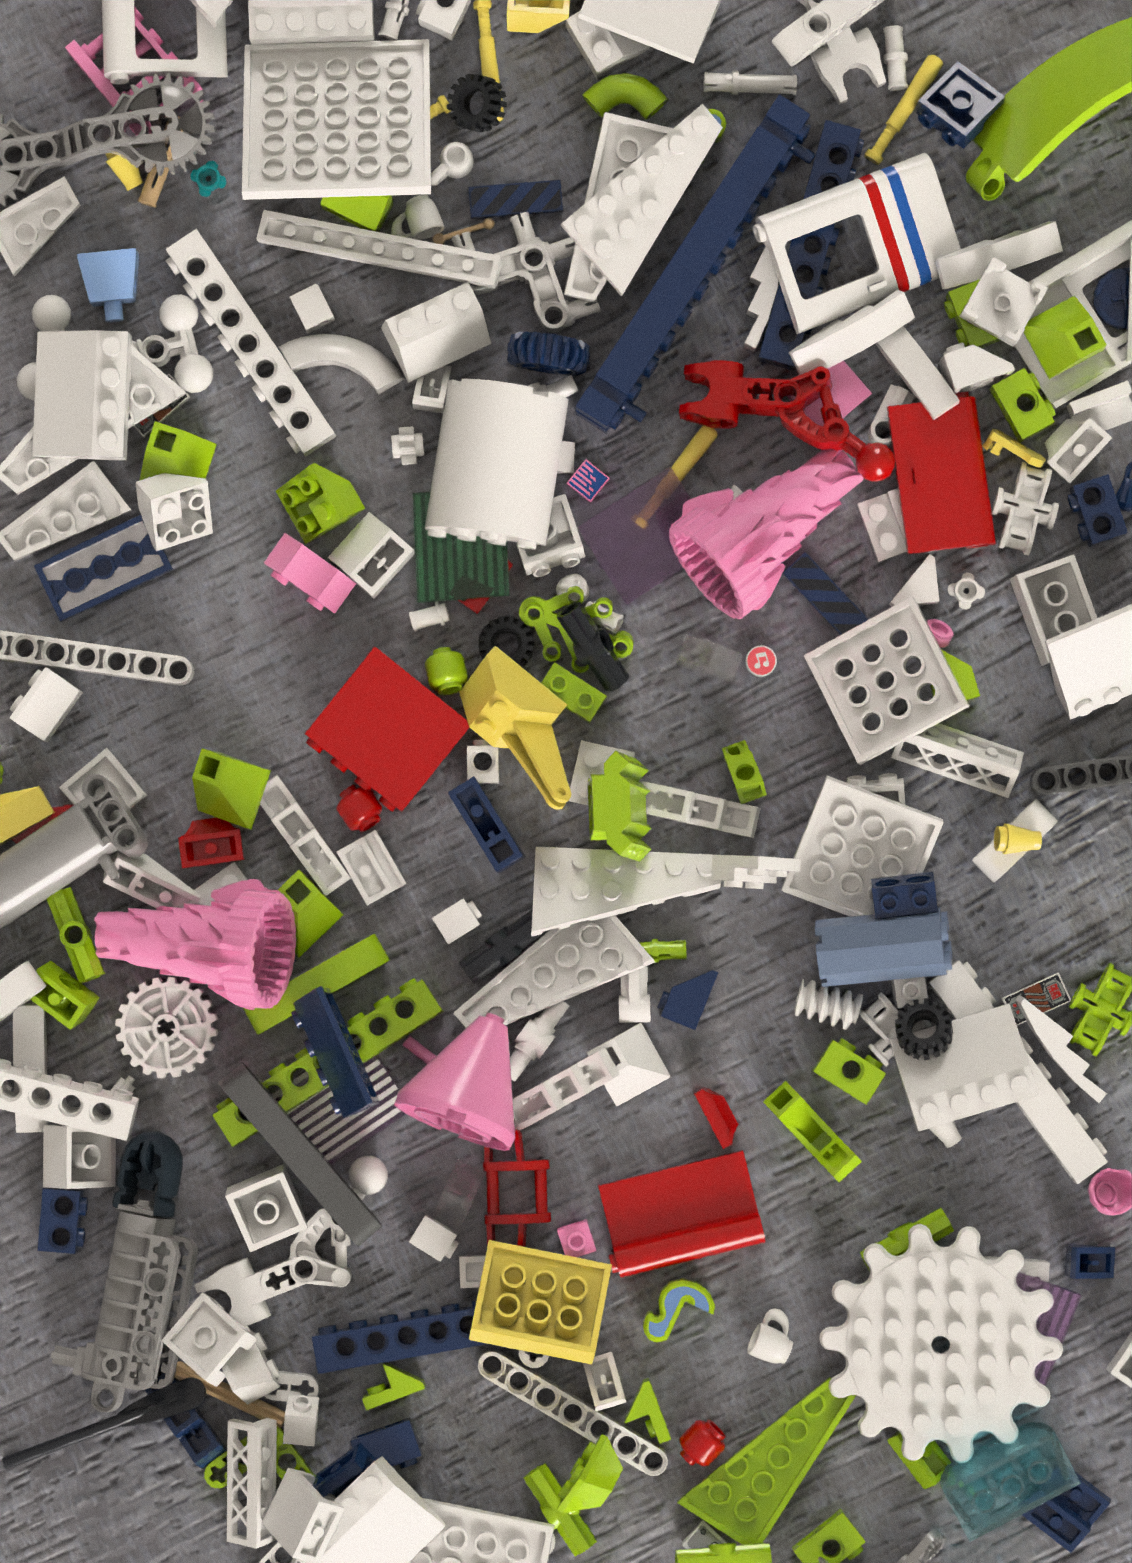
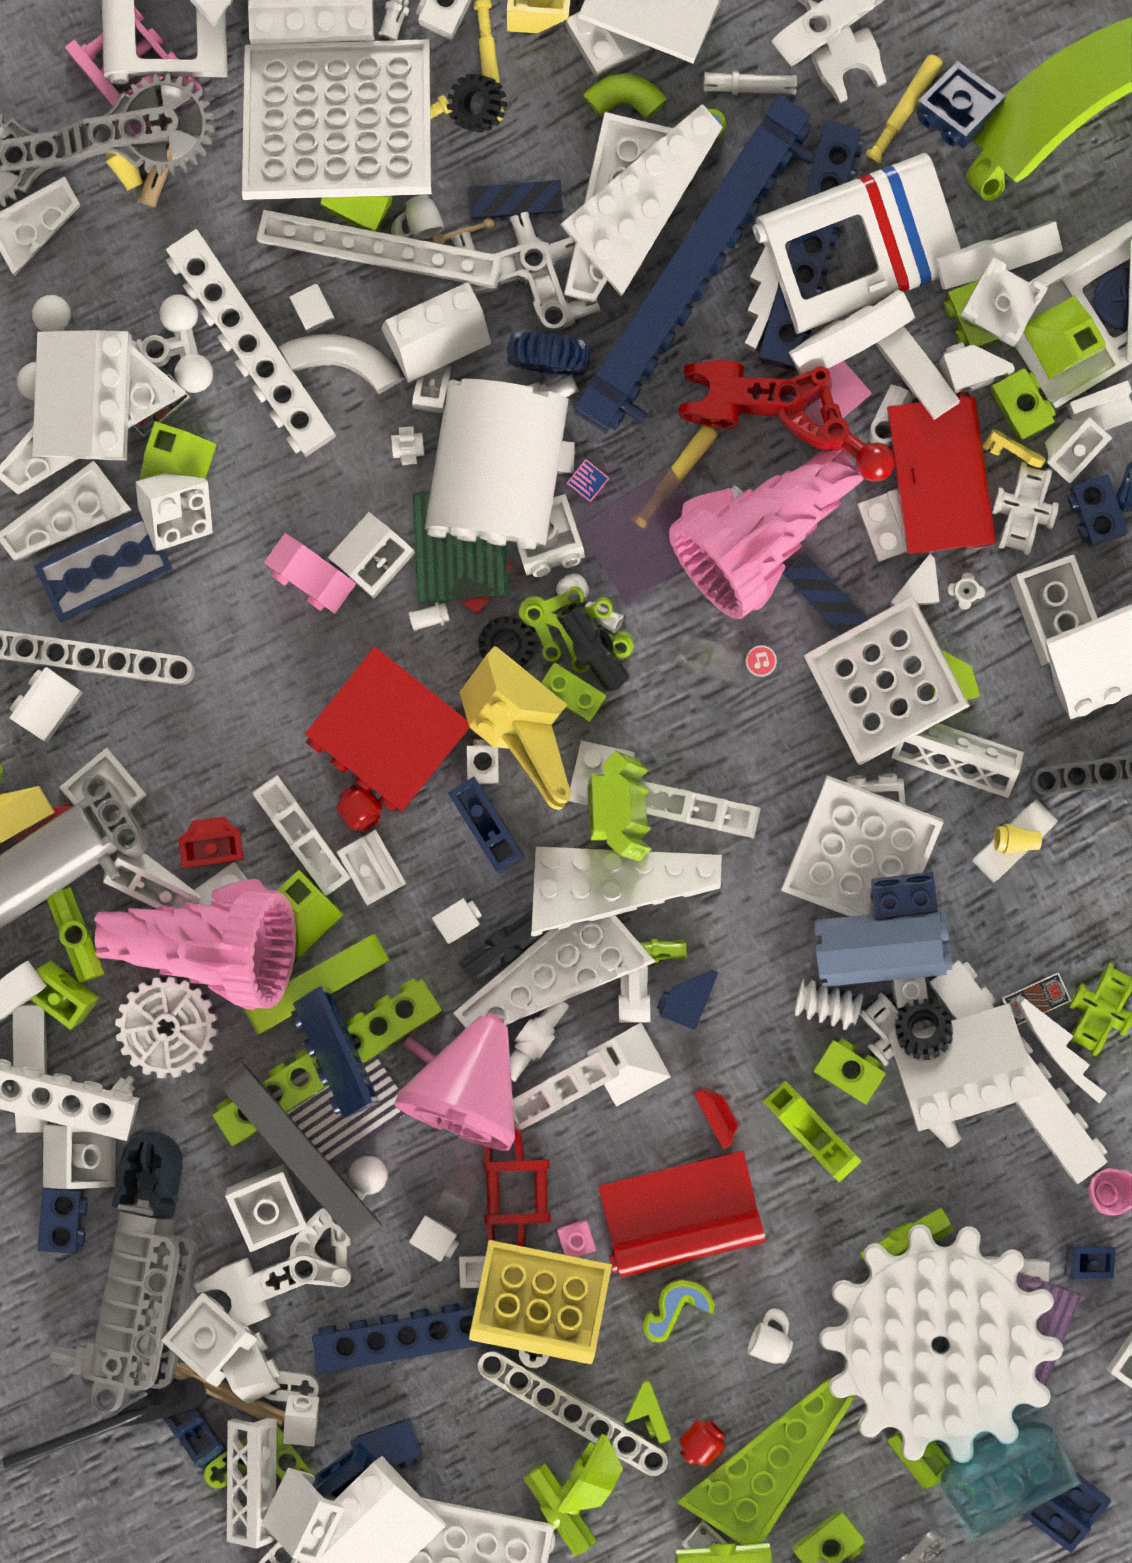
light blue torso [77,248,139,322] -> none
teal plate [190,161,227,197] -> none
lime slope [192,748,271,830] -> none
lime slope [276,463,365,544] -> none
lime slope [362,1362,426,1411] -> none
lime head [425,647,468,695] -> none
white piece [431,142,474,186] -> none
white slope [583,1352,626,1411] -> none
white plate [711,855,801,889] -> none
lime leg [721,740,767,804] -> none
white pin [883,25,908,91] -> none
bright pink tile [927,619,953,648] -> none

